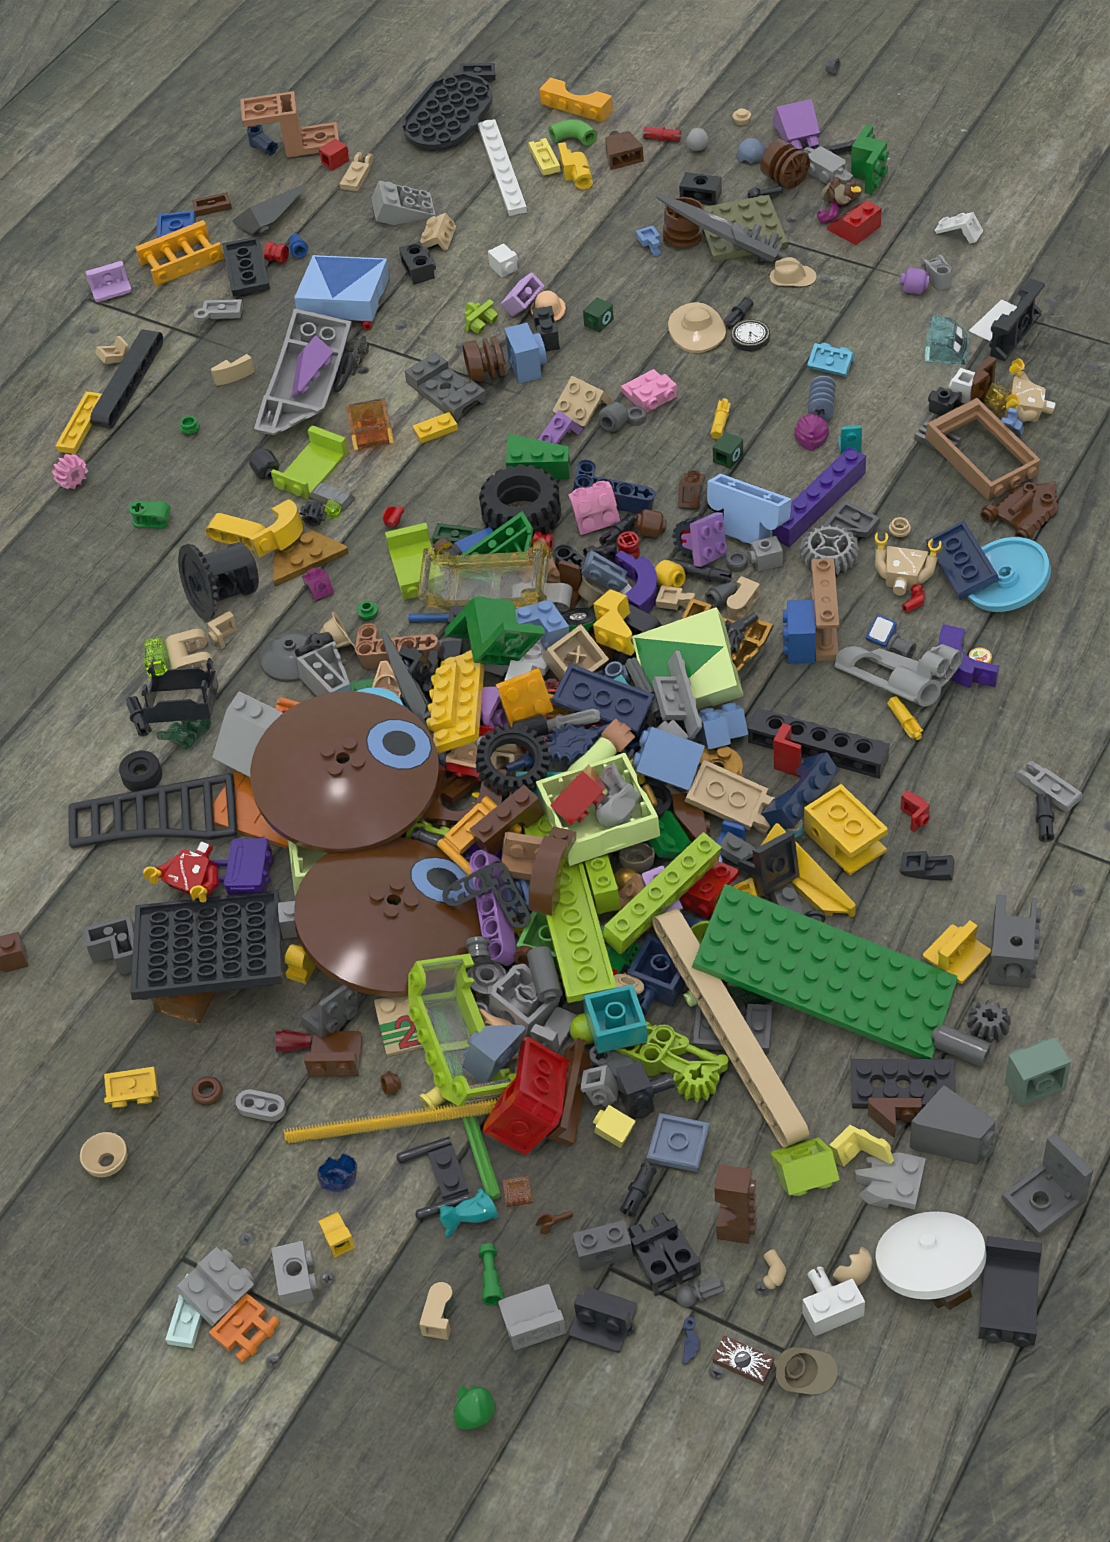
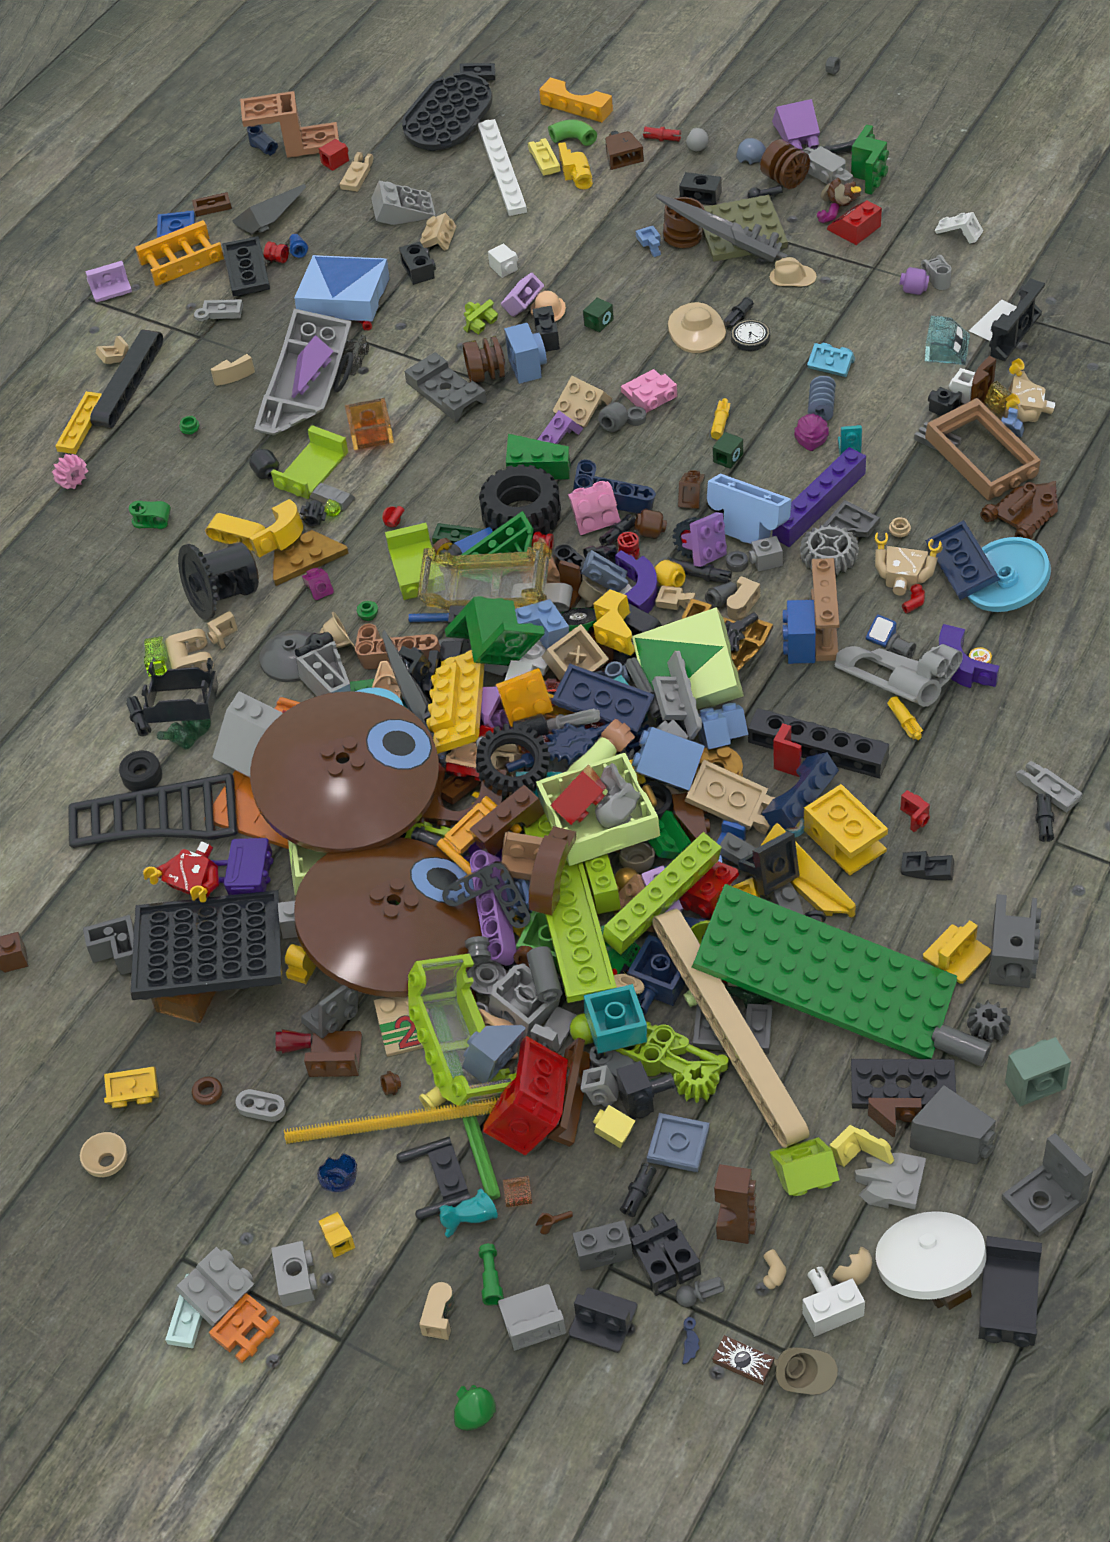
yellow plate [412,412,458,444] -> none
tan plate [733,109,751,125] -> none

